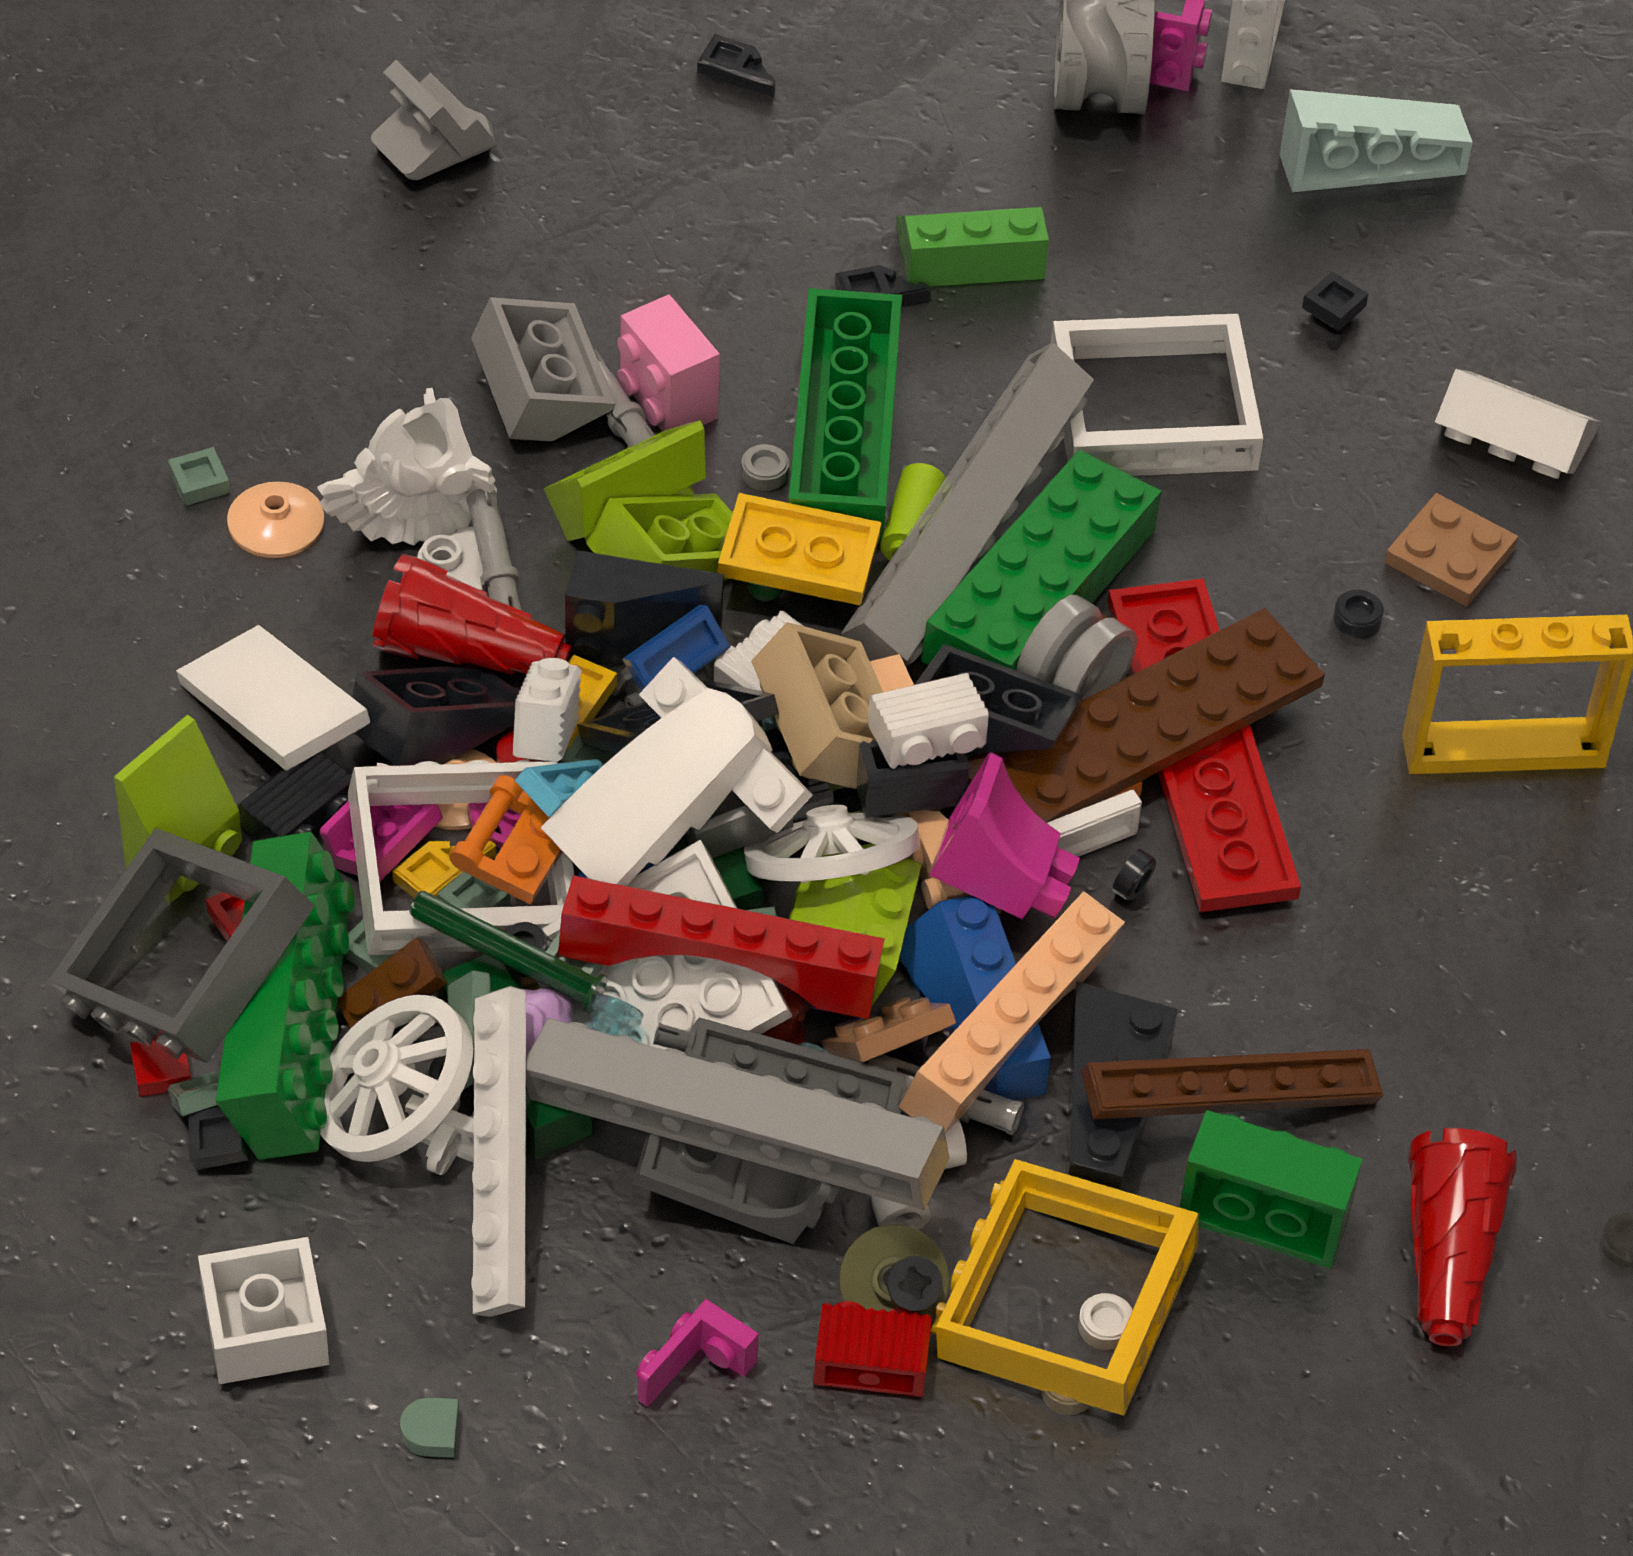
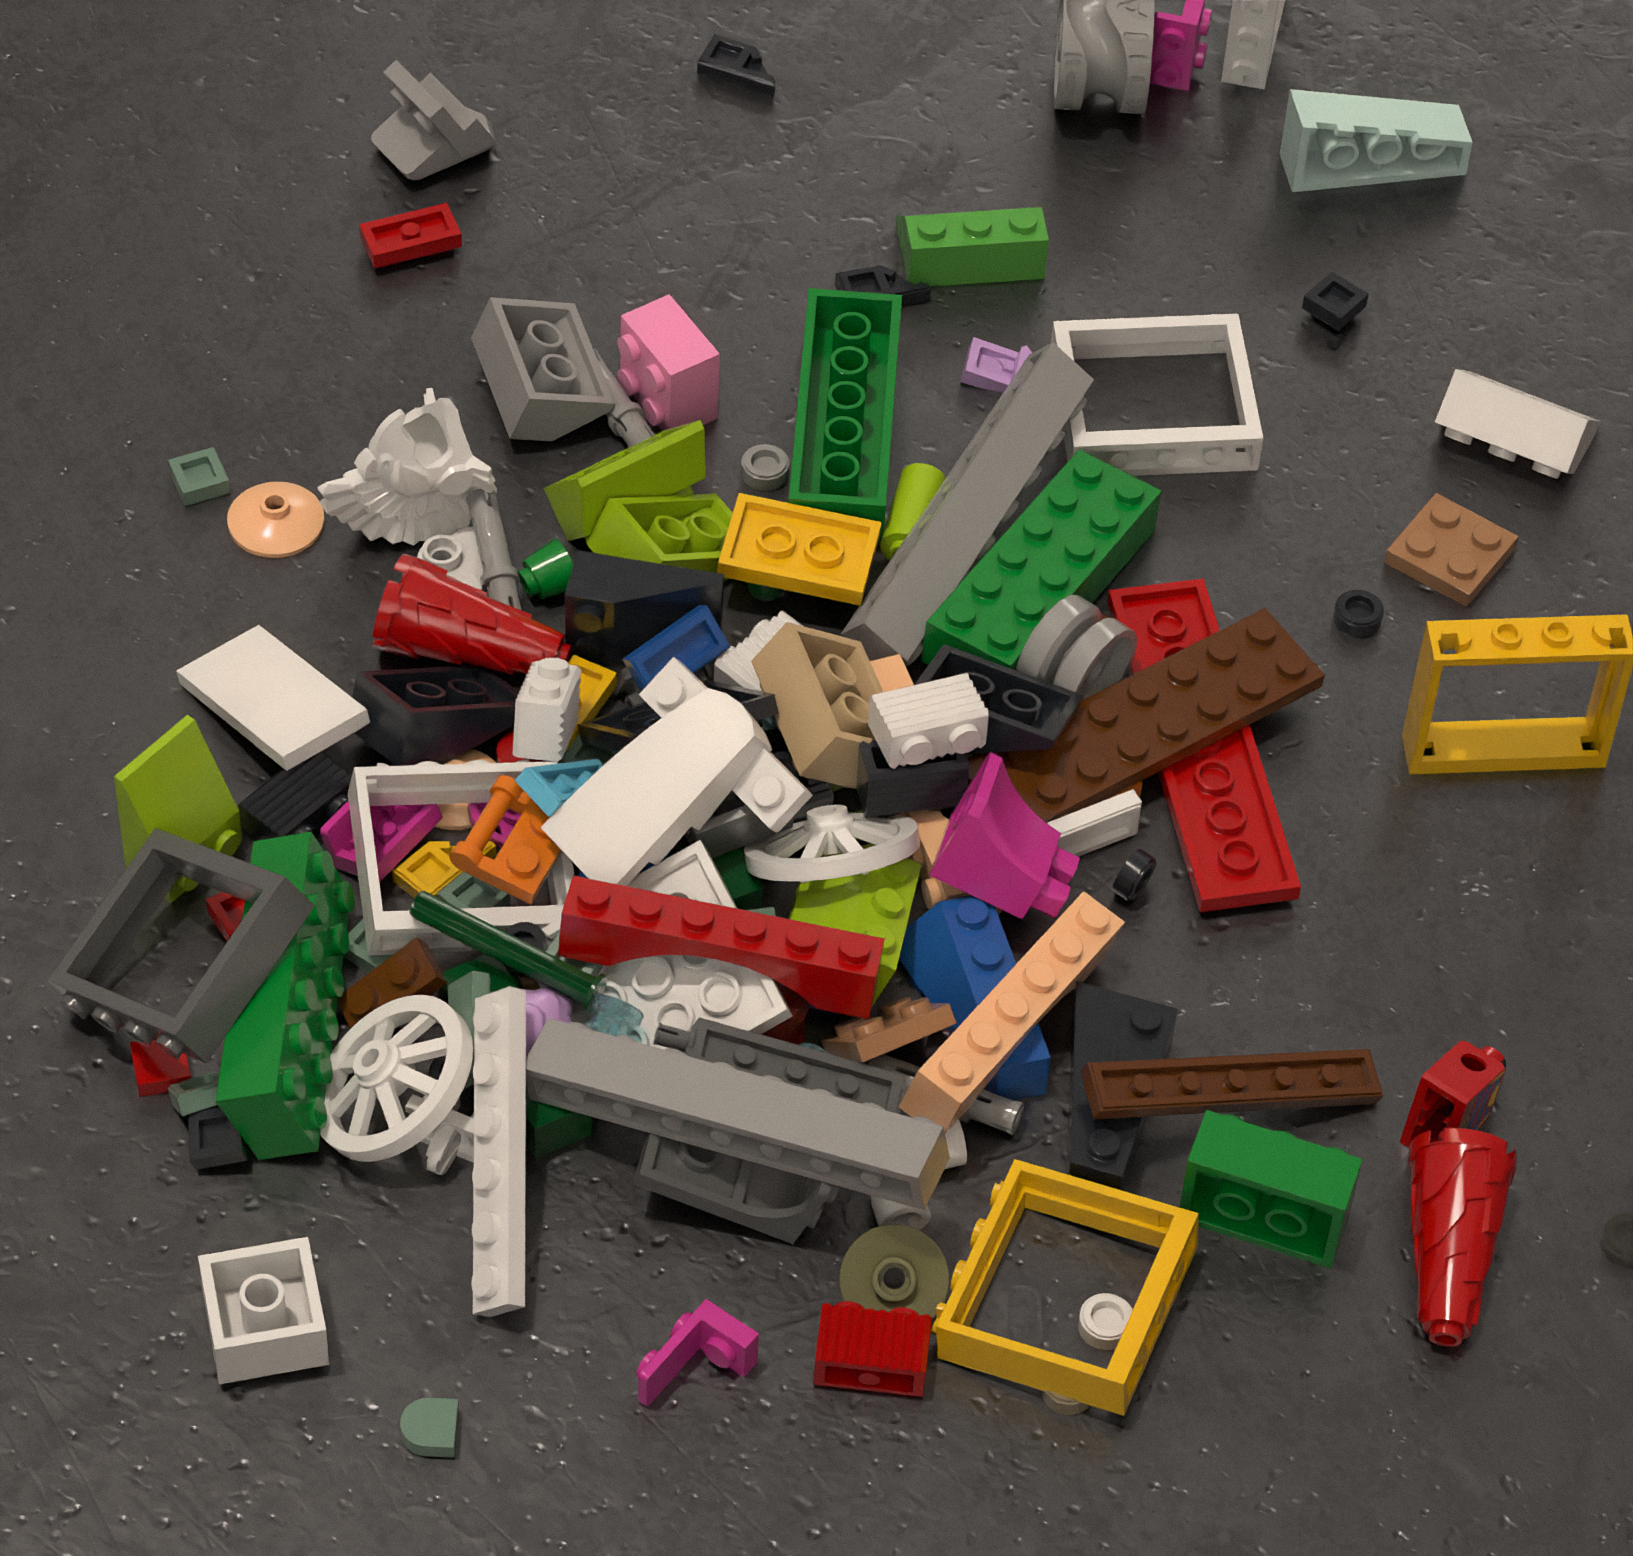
black wheel [887,1256,942,1311] -> none
none -> red plate [359,203,462,268]
none -> green hat [518,538,574,600]
none -> lavender slope [960,337,1032,393]
none -> red torso [1399,1041,1506,1148]

